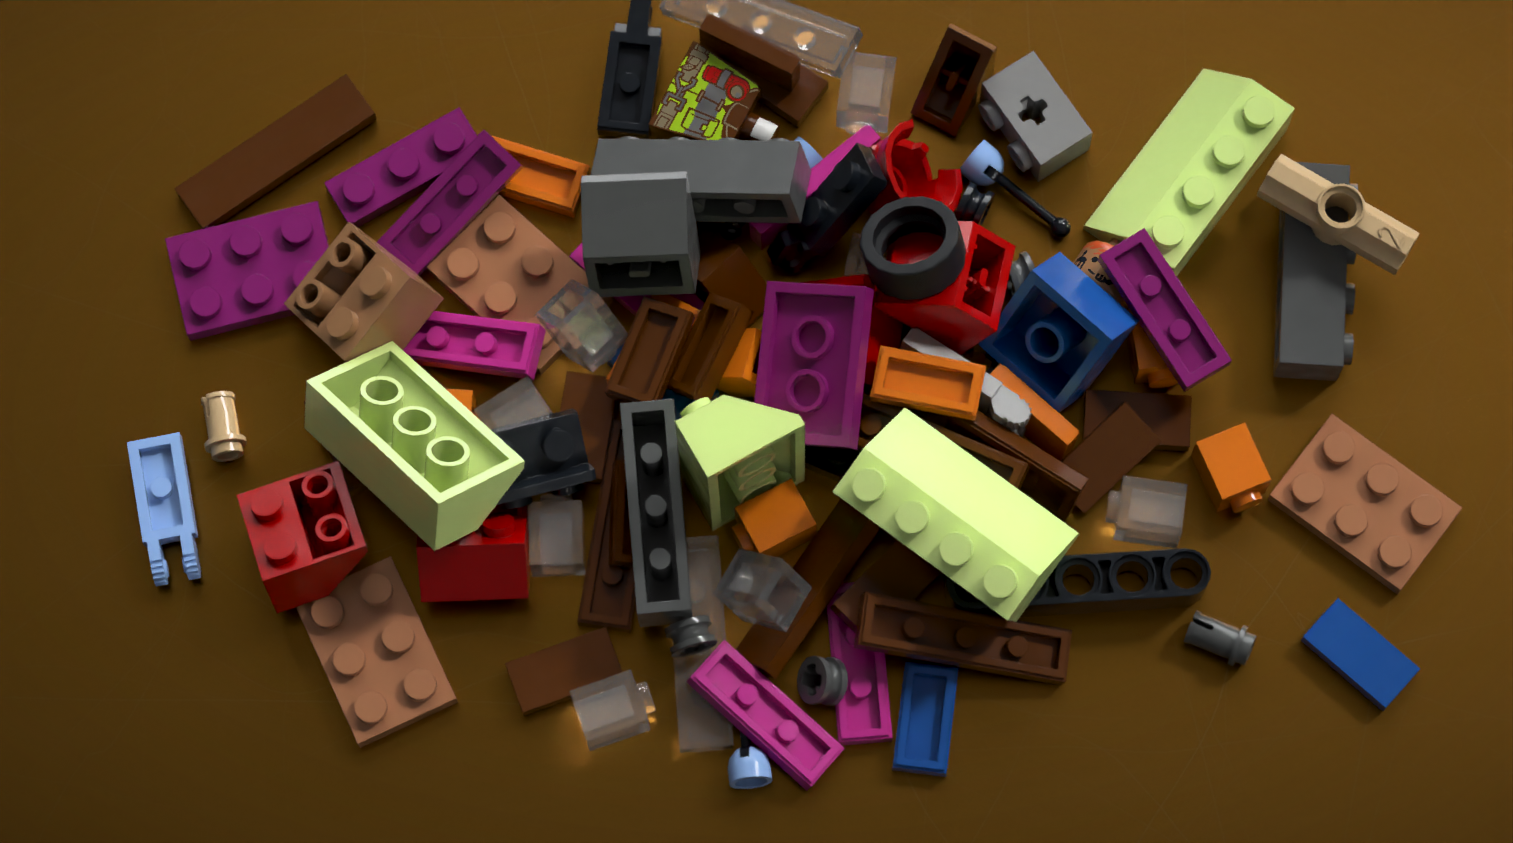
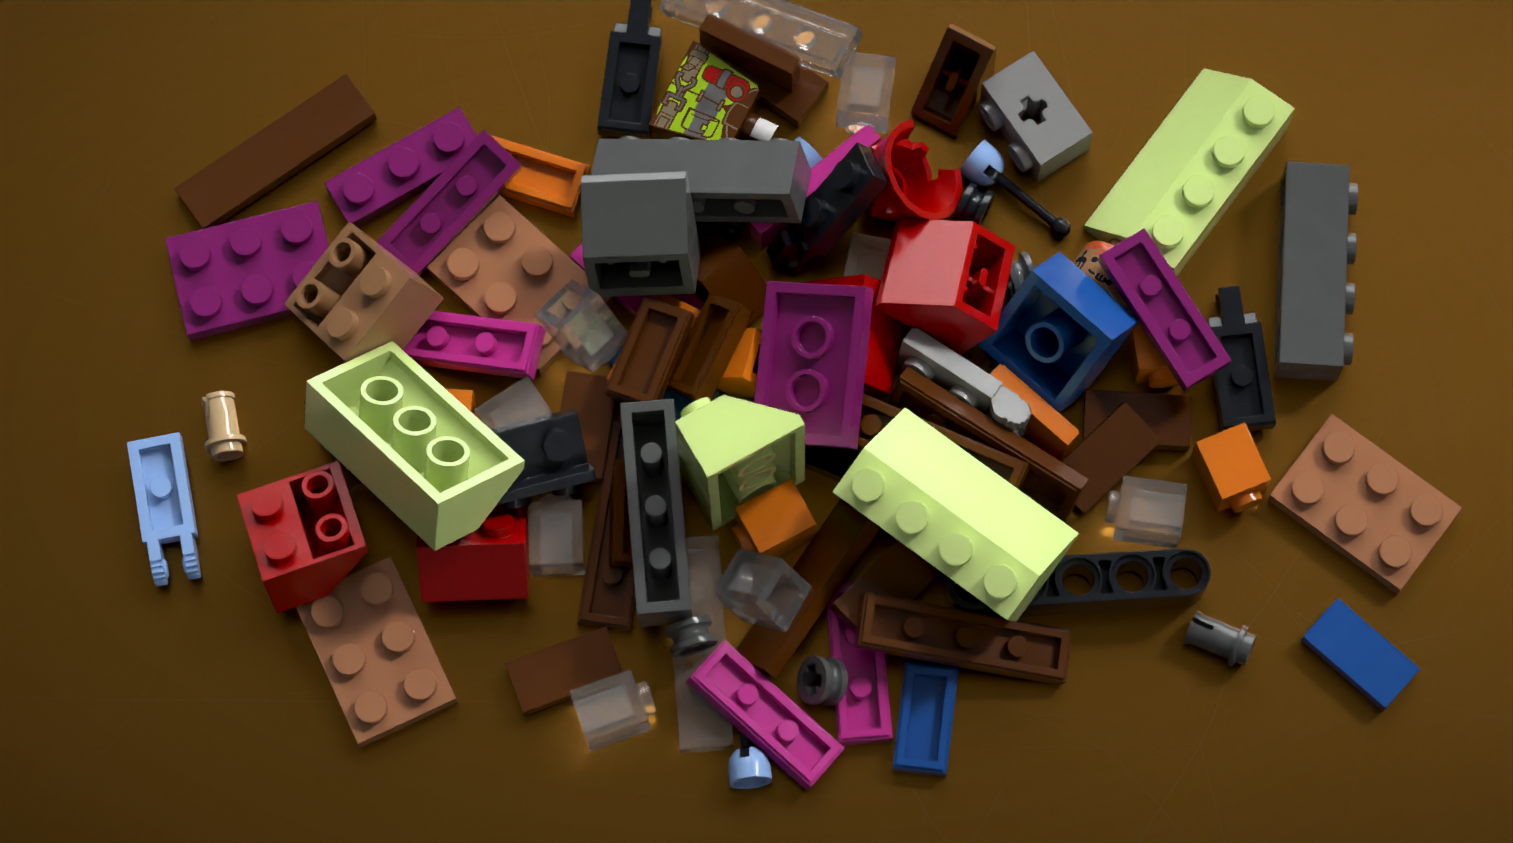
black tyre [860,196,966,300] -> none
orange tile [870,345,986,421] -> none
tan piece [1257,154,1420,275] -> none
none -> black hinge [1207,286,1276,432]

